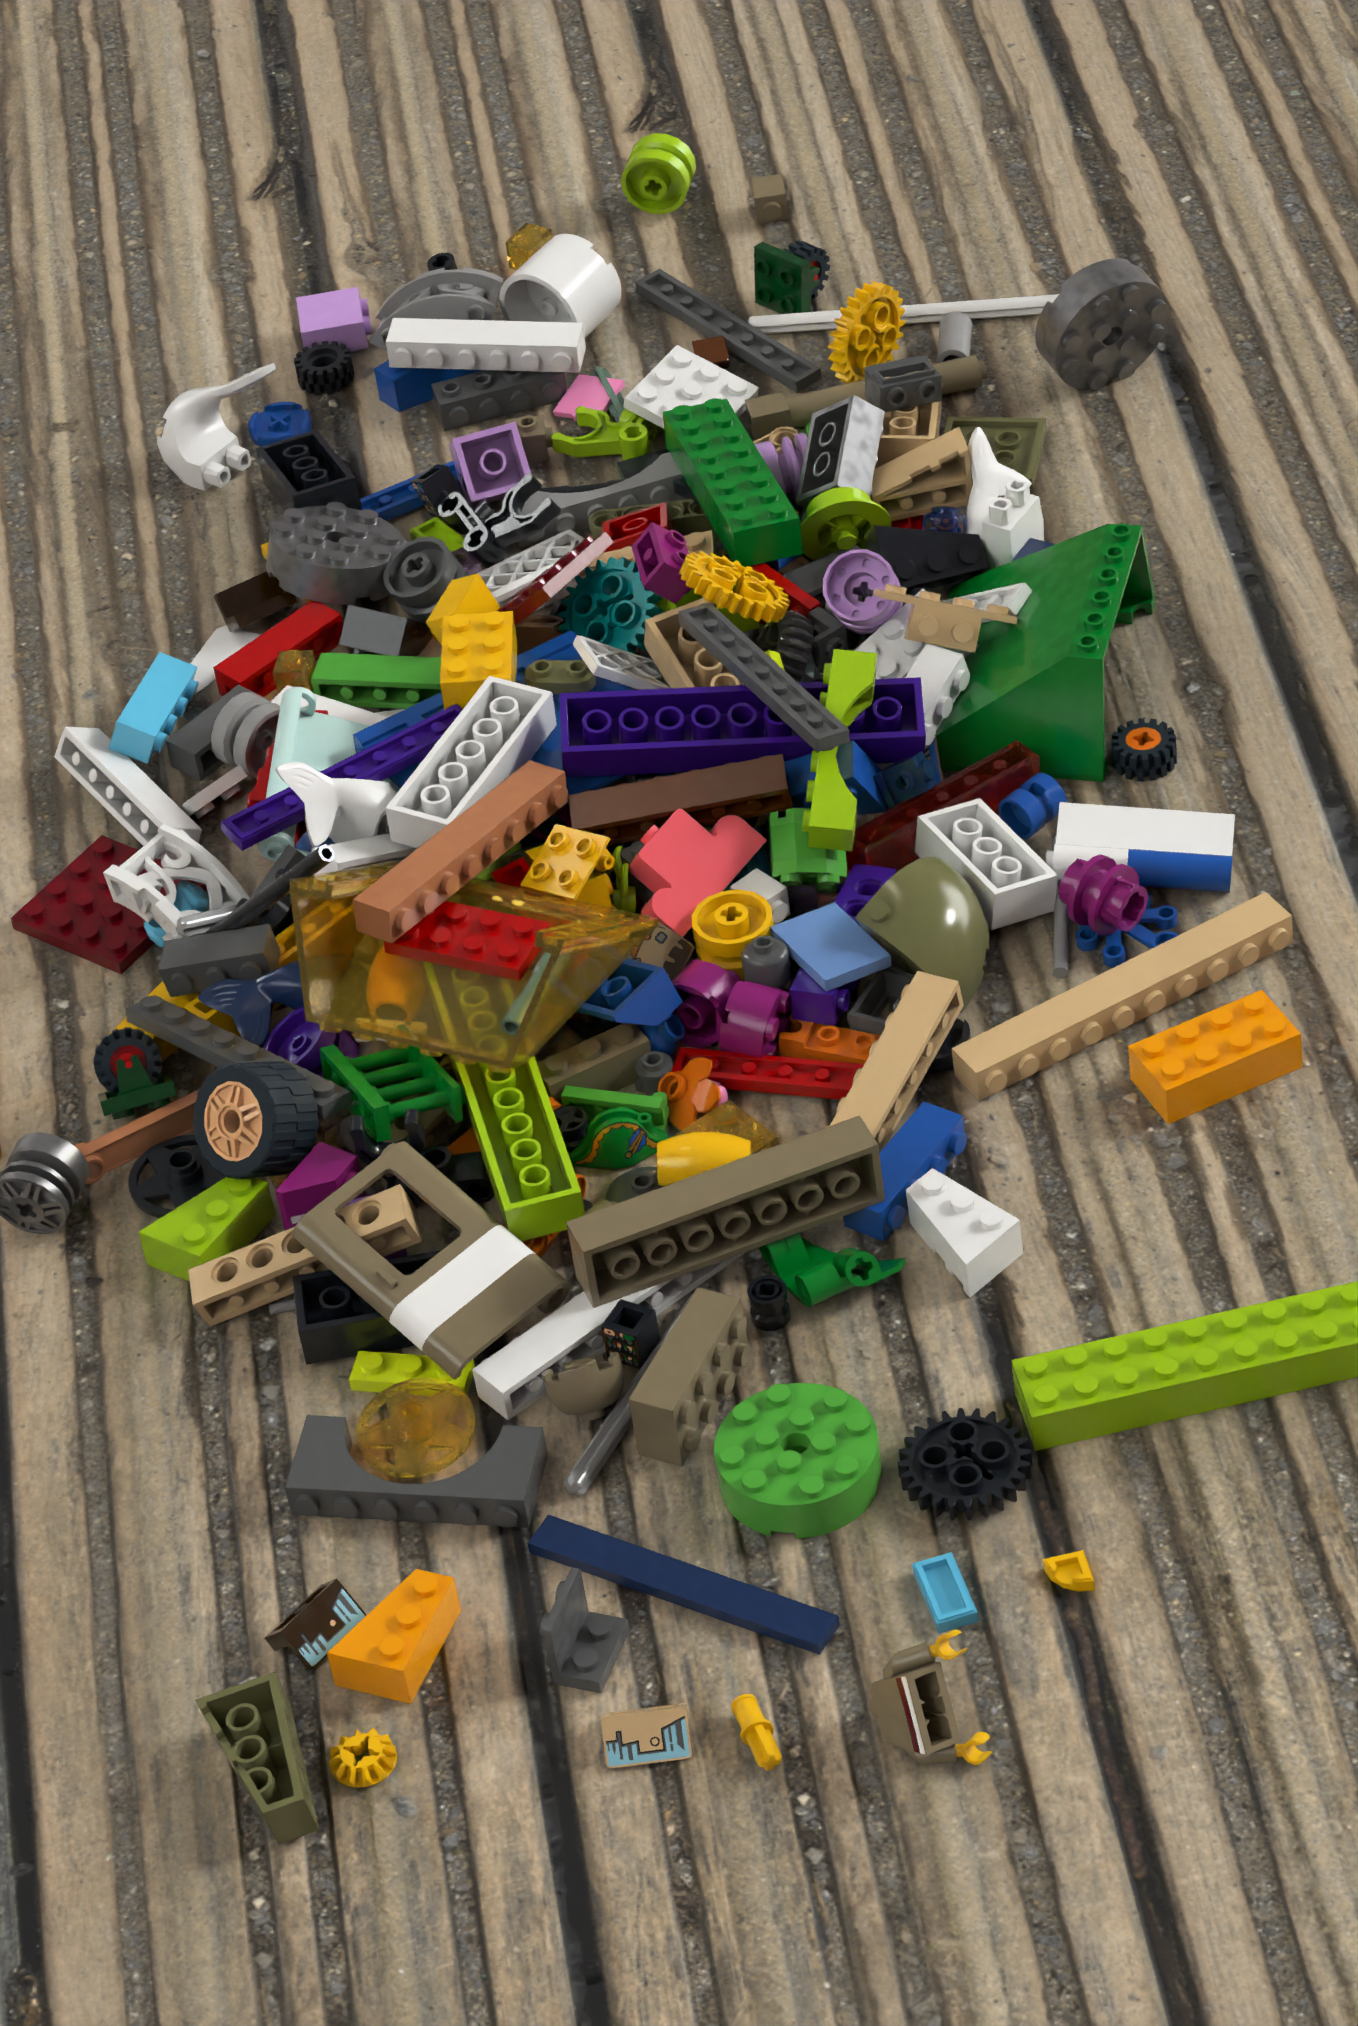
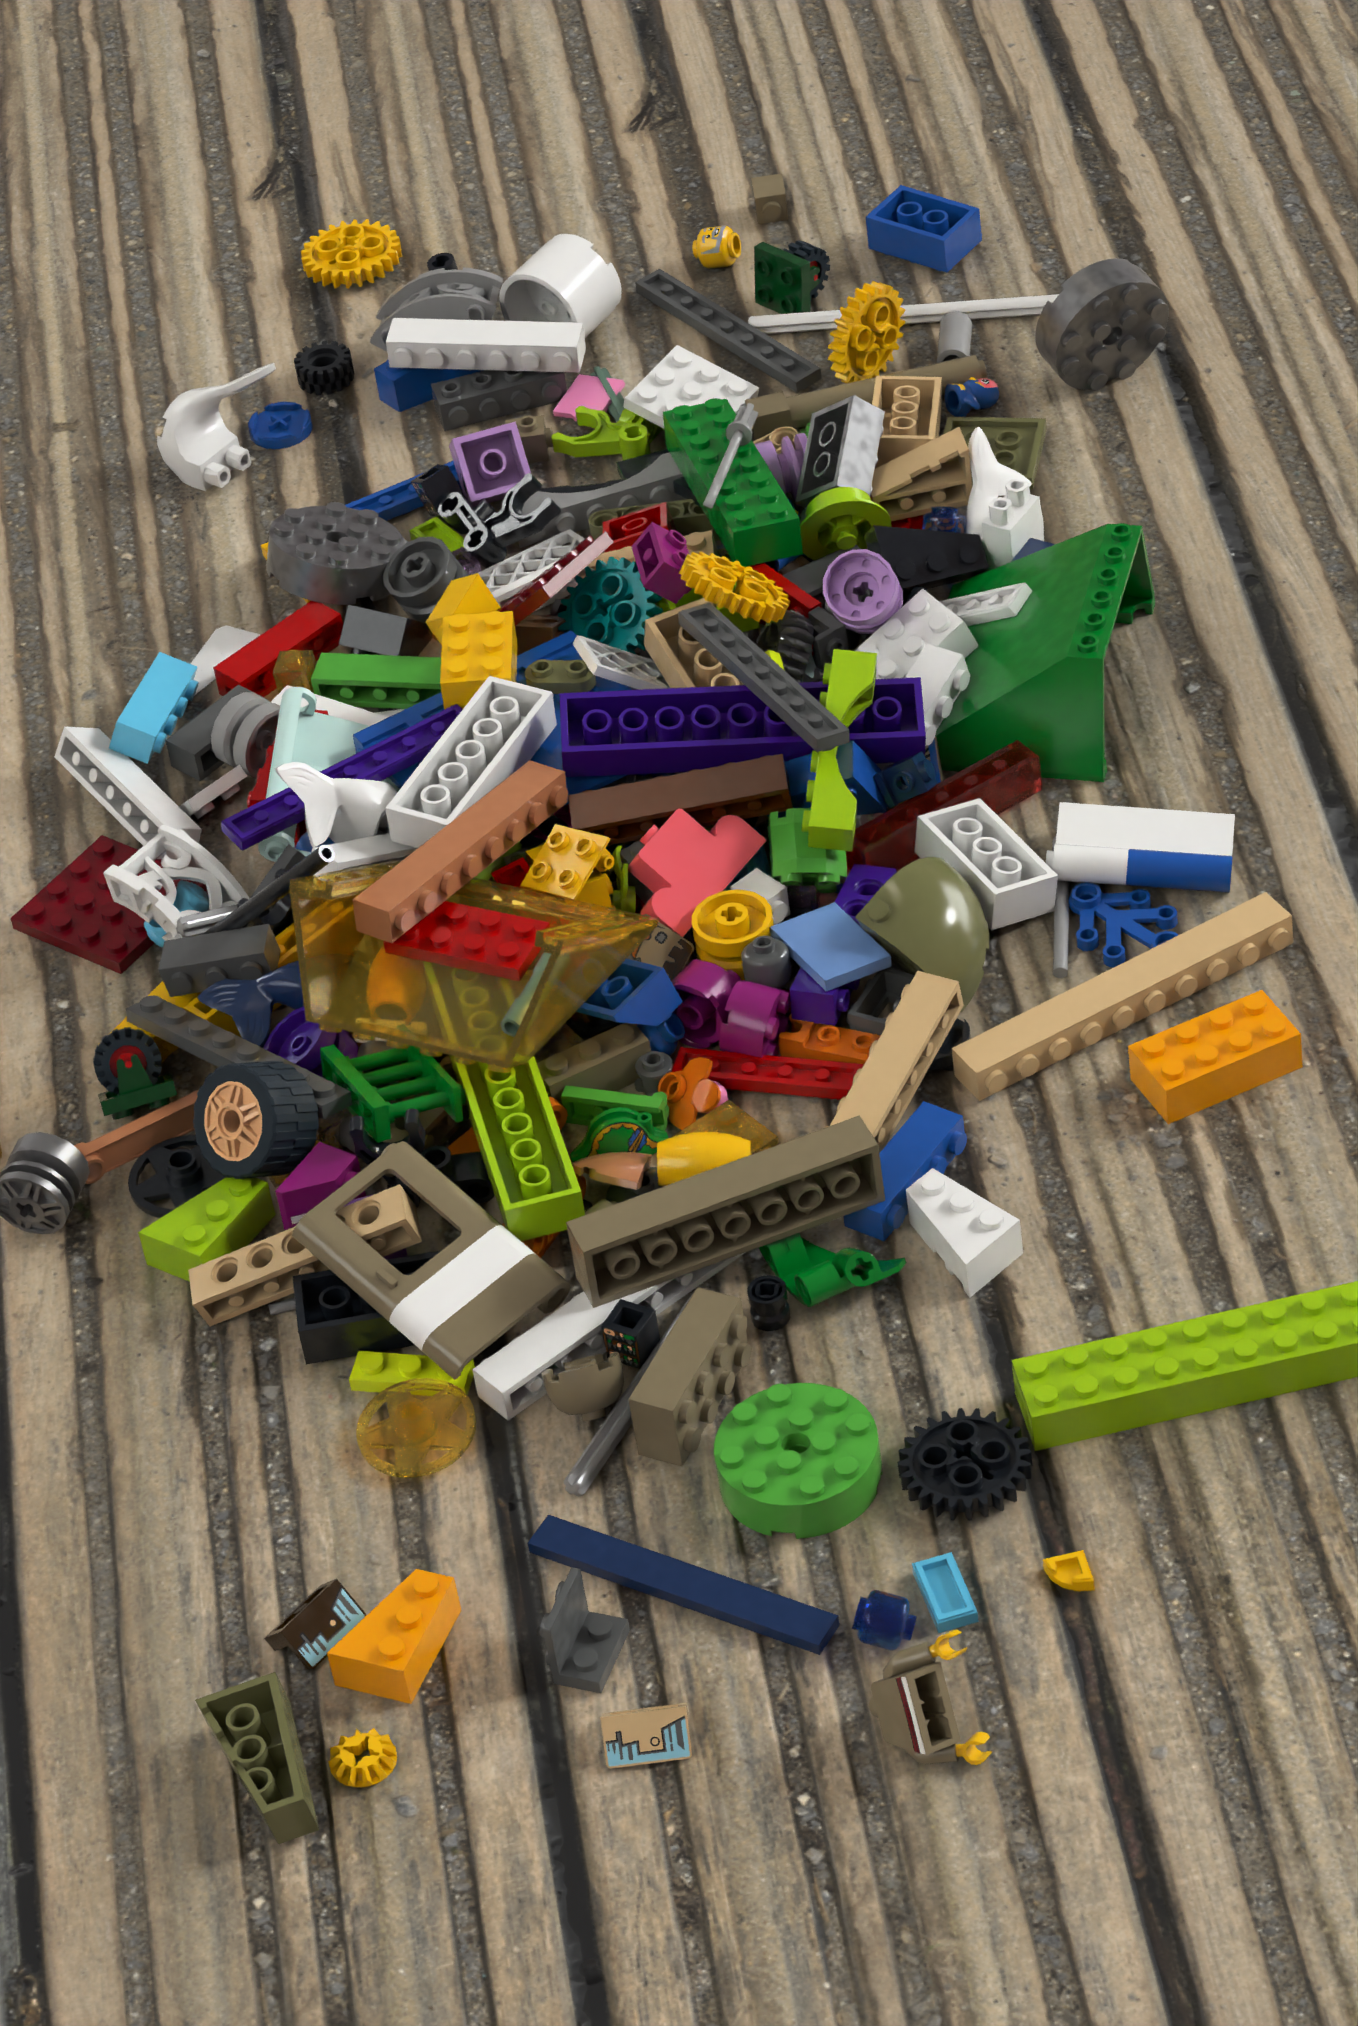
dark brown panel [214,571,298,632] -> none
black brick [256,430,362,511] -> none
dark grey arch [285,1415,548,1528] -> none
lavender brick [296,287,372,353] -> none
clear yellow brick [505,223,553,270] -> none
black wheel [554,1105,588,1153] -> none
lime wheel [621,133,696,214] -> none
reddish brown slope [692,336,729,368] -> none
yellow axle [731,1694,782,1771] -> none
dark grey window [865,354,942,412] -> none
tan bracket [874,584,1018,653] -> none
blue wheel [998,773,1067,839] -> none
magenta piece [1058,854,1149,936] -> none
black wheel [1111,718,1177,782] -> none
none -> yellow gear [301,219,402,289]
none -> nougat brick [572,1152,652,1190]
none -> yellow head [692,226,741,269]
none -> light grey piece [703,403,758,509]
none -> clear blue head [852,1590,917,1651]
none -> blue brick [865,185,982,273]
none -> blue animal [945,377,999,417]

